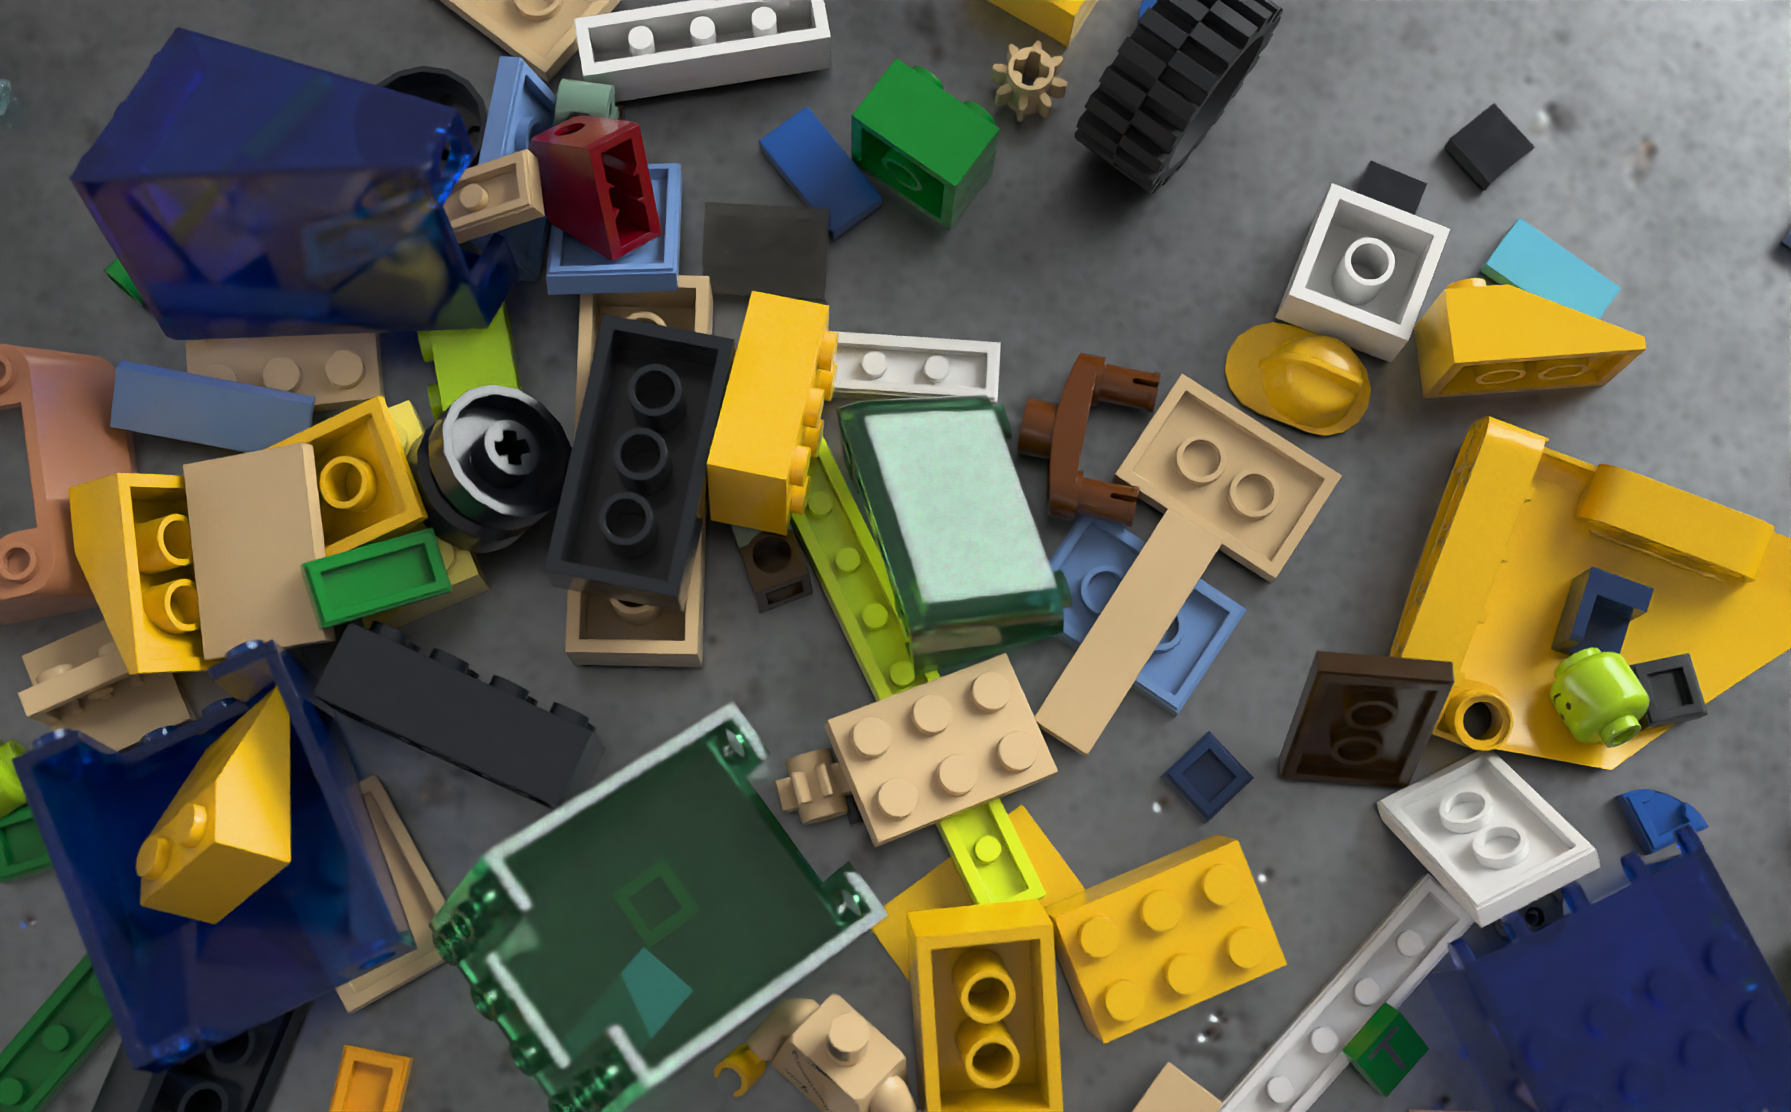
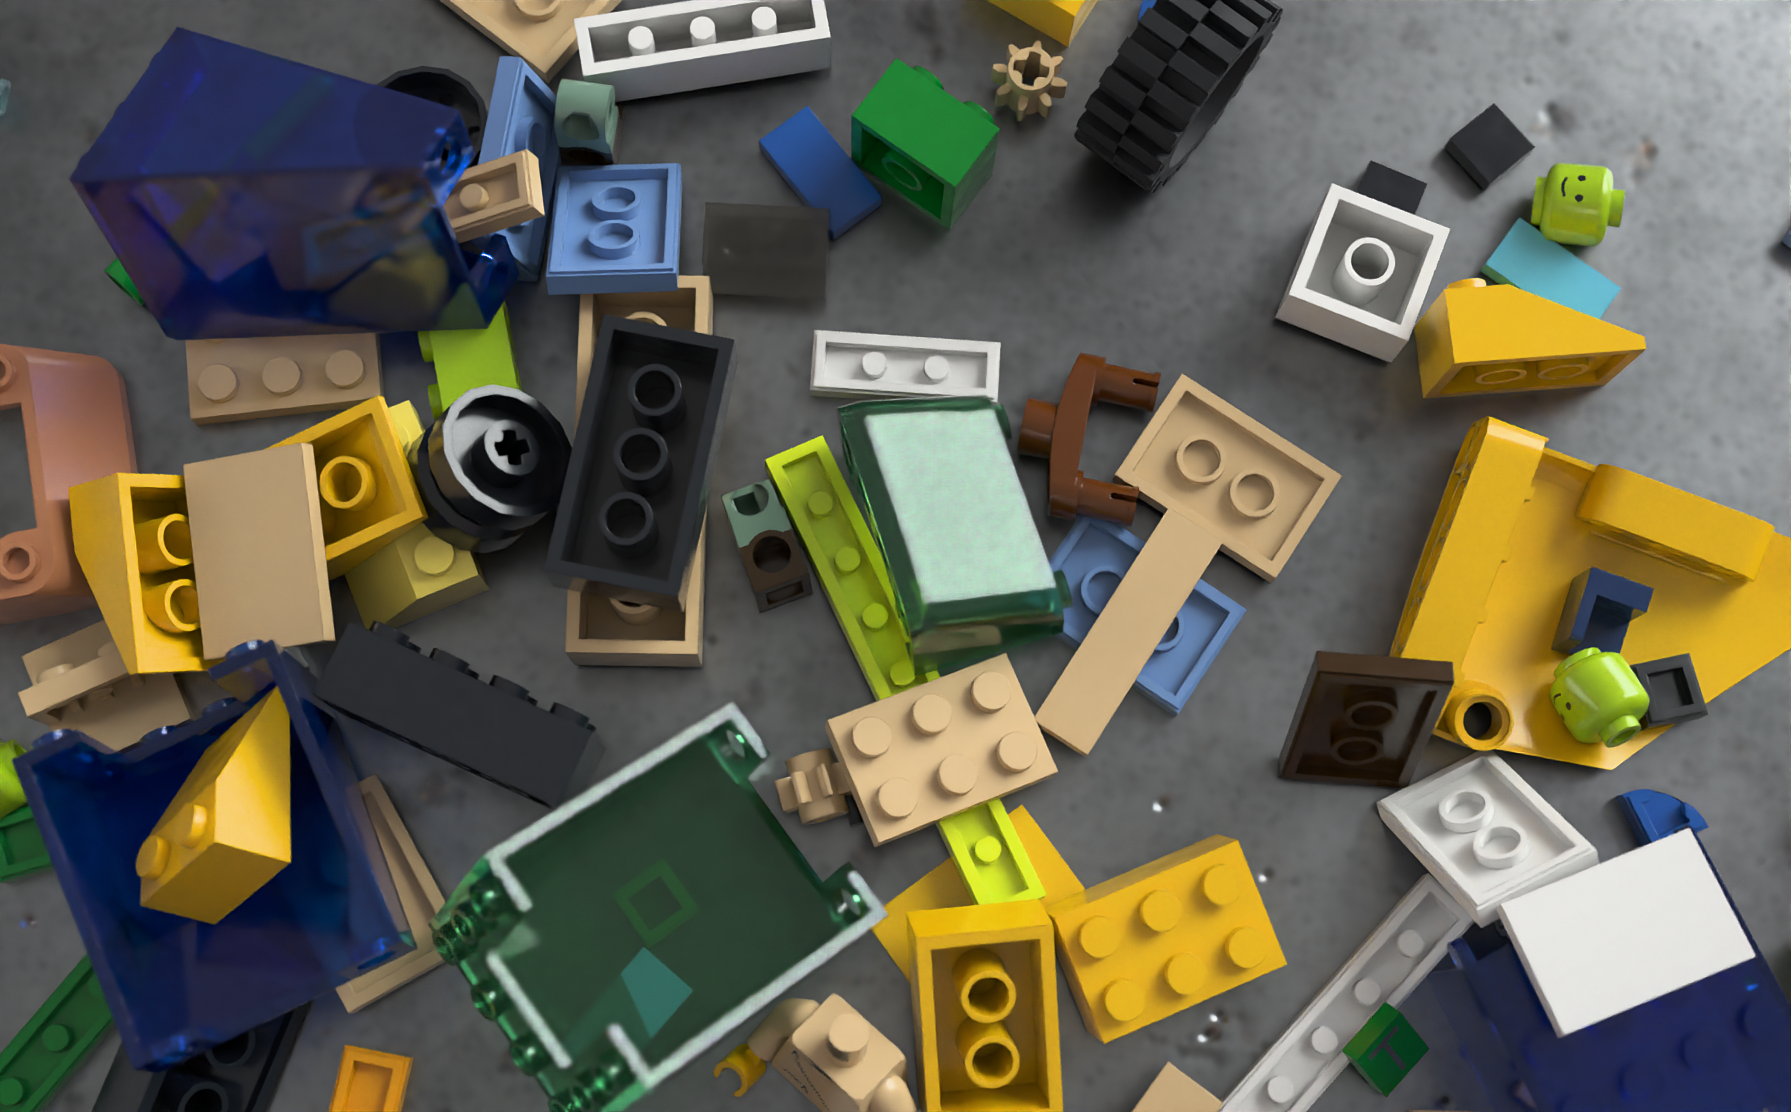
medium blue tile [110,360,315,452] -> none
green tile [300,527,452,630] -> none
dark red torso [528,115,662,261] -> none
yellow brick [707,291,839,535] -> none
dark blue tile [1160,731,1254,824] -> none
yellow piece [1225,322,1371,436] -> none
none -> white tile [1496,828,1756,1039]
none -> lime head [1530,163,1625,247]

